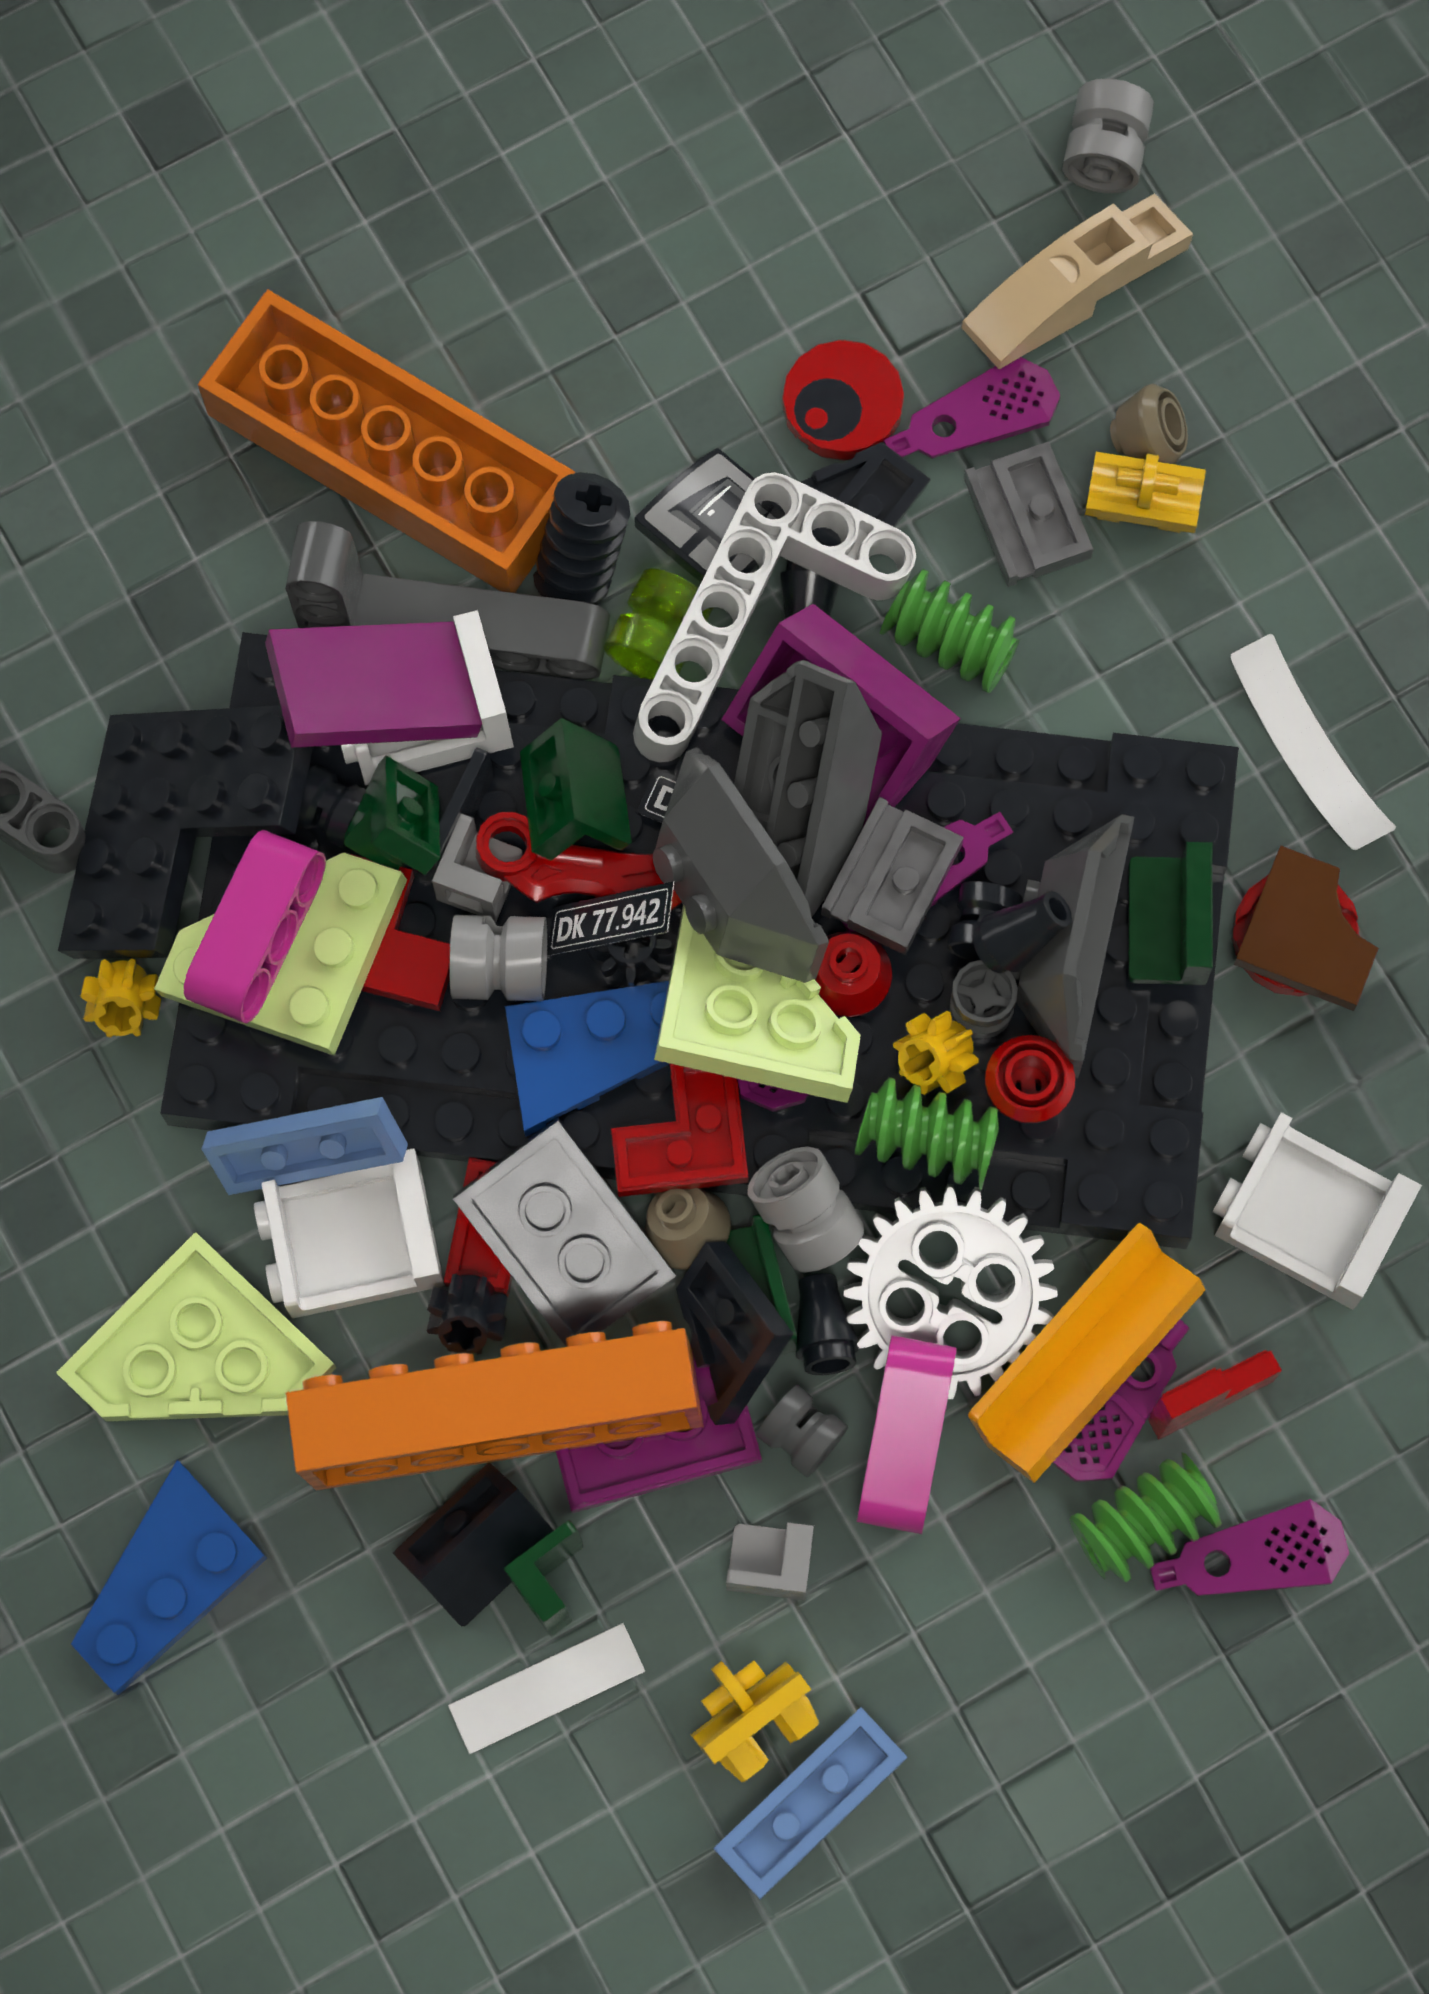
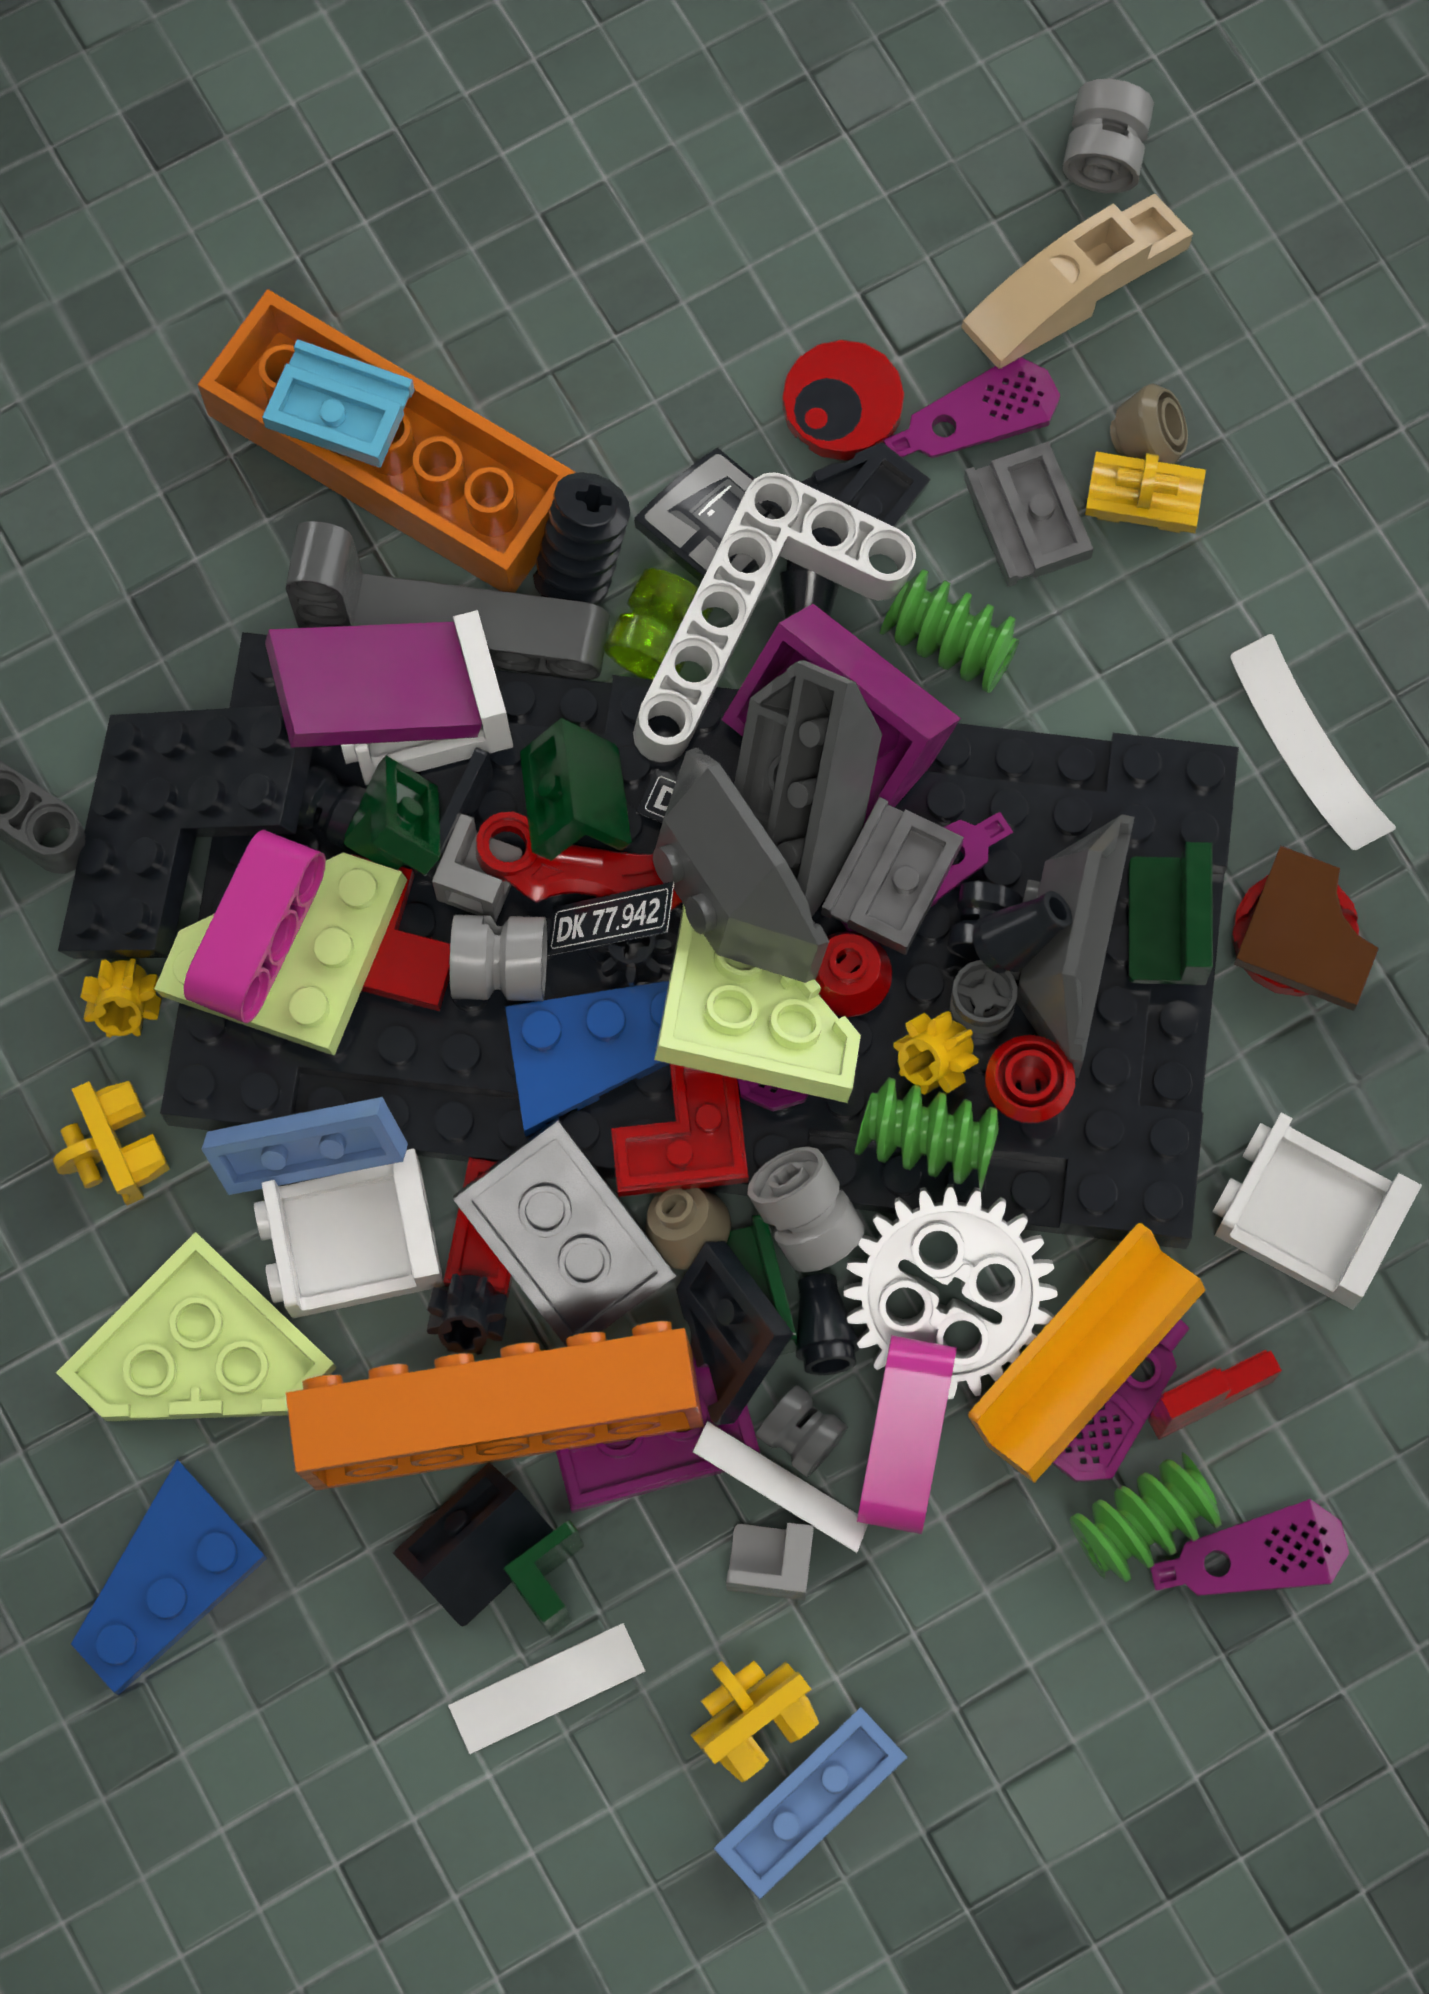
none -> yellow hips [53,1081,170,1206]
none -> medium azure plate [262,339,415,468]
none -> white sticker [693,1421,868,1553]

